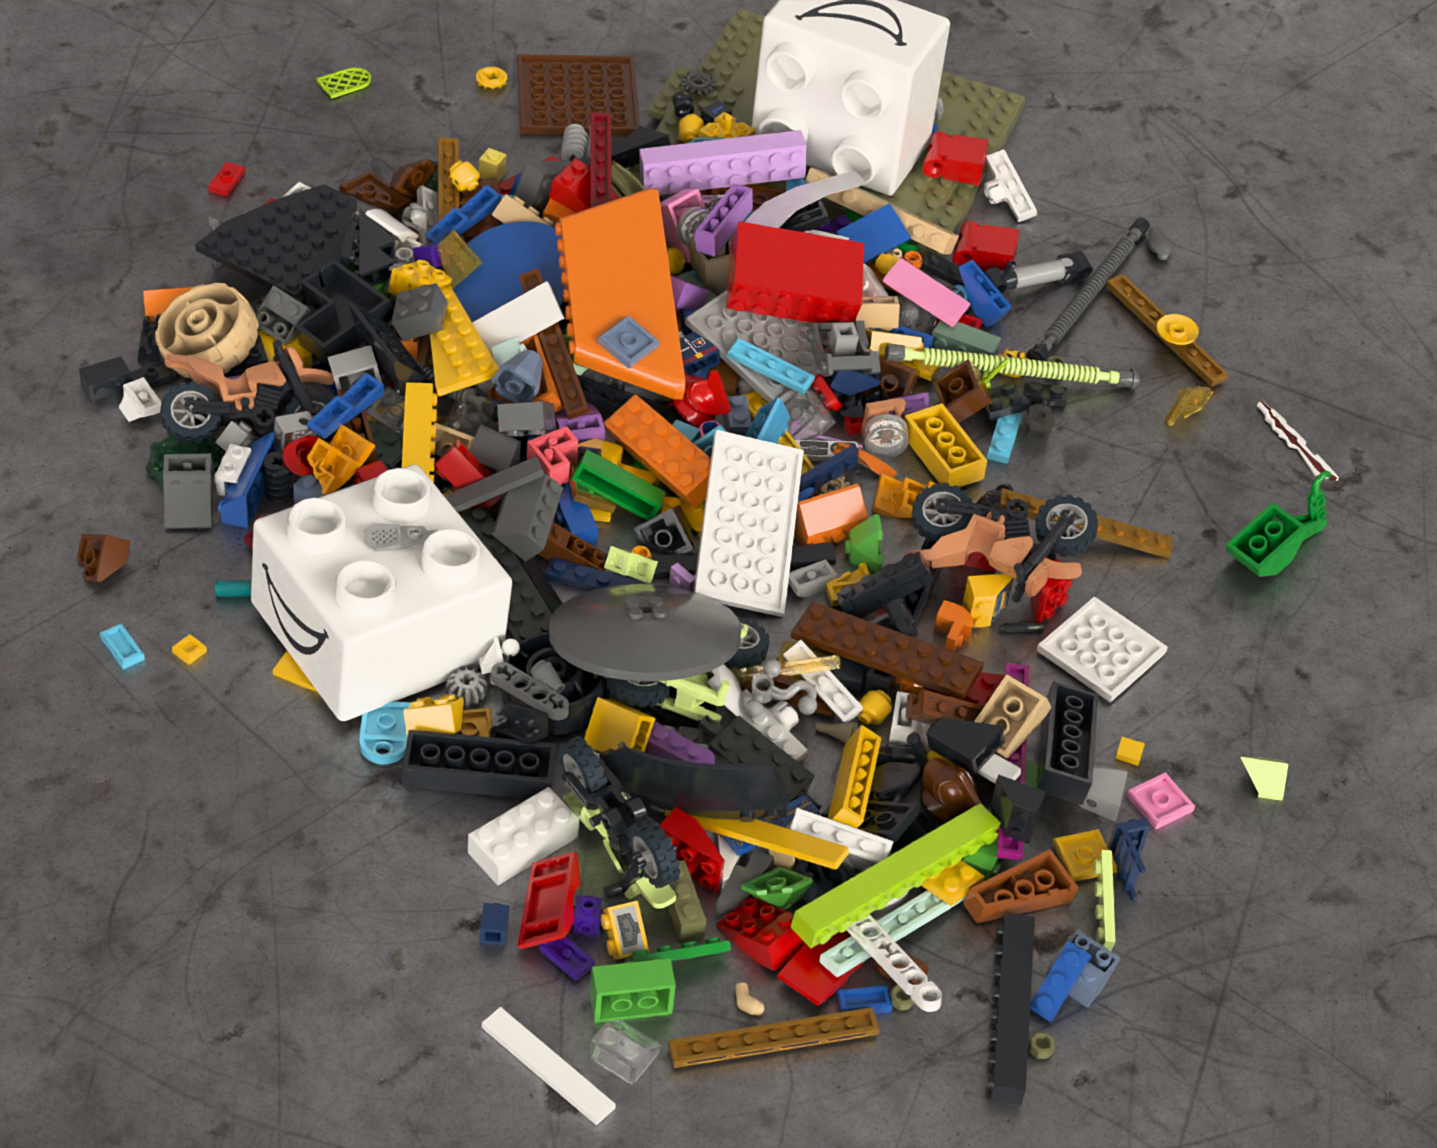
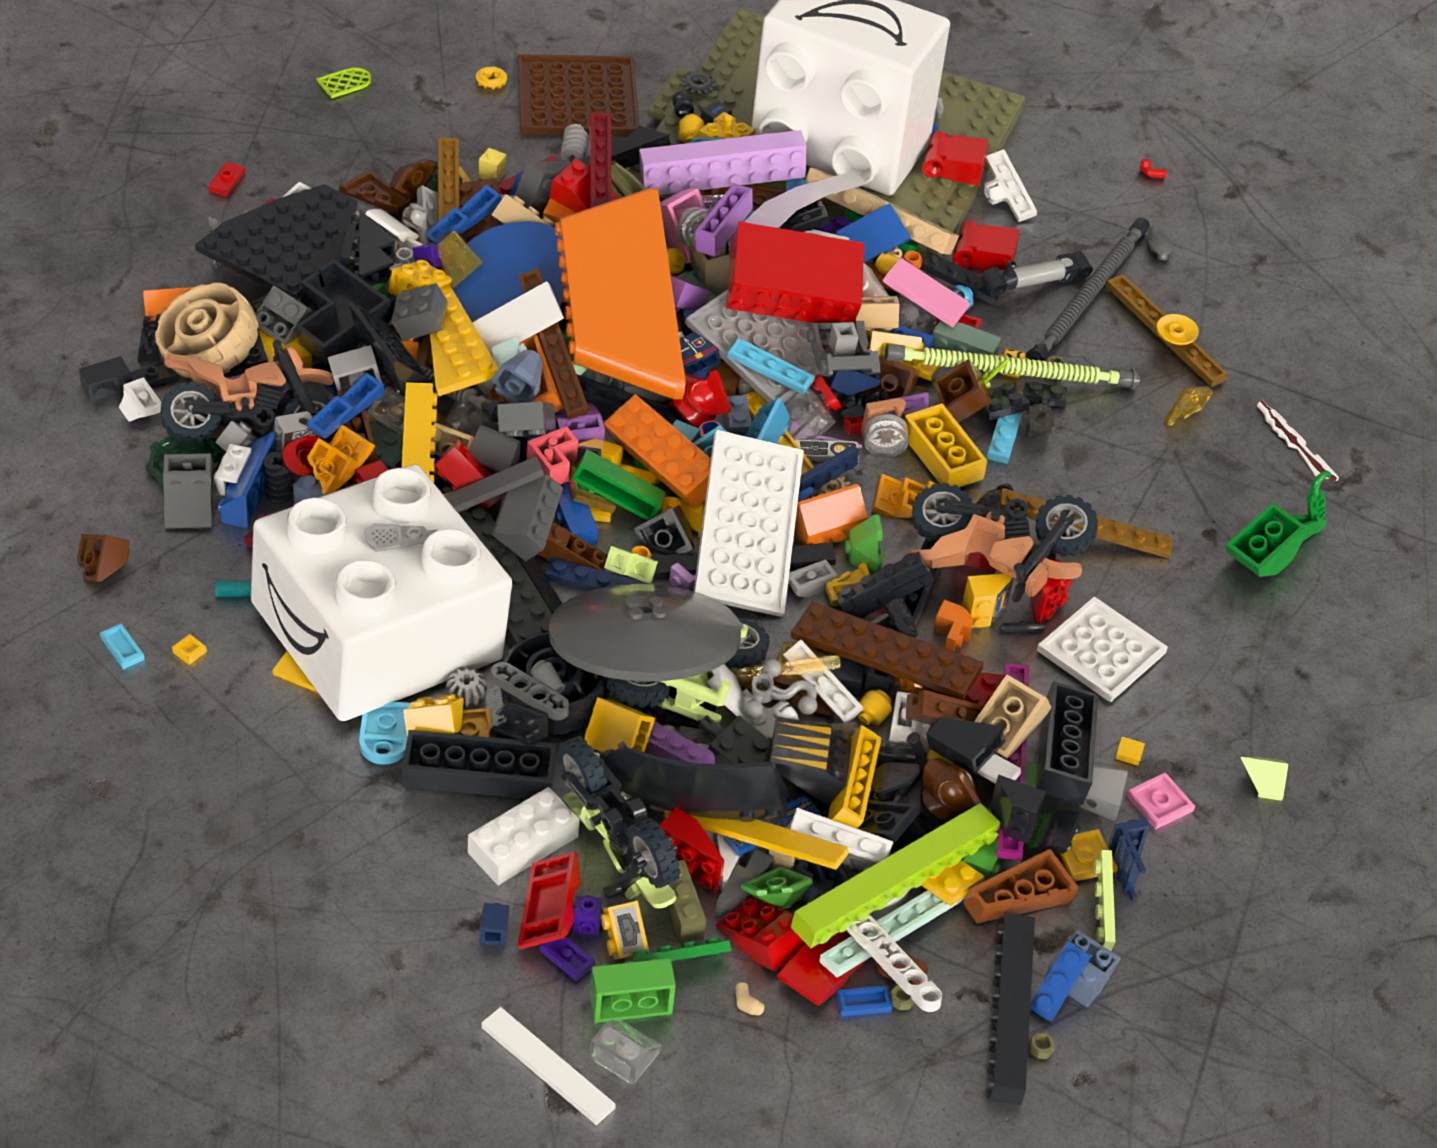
yellow head [449,161,480,192] -> none
white piece [479,636,520,685] -> none
sand blue tile [597,316,660,369] -> none
pearl gold plate [668,1007,879,1068] -> none
orange sticker [833,442,897,478] -> none
blue slope [959,260,1012,328] -> none
none -> black slope [768,717,852,806]
none -> black slope [1023,811,1083,858]
none -> red arm [1139,159,1167,179]

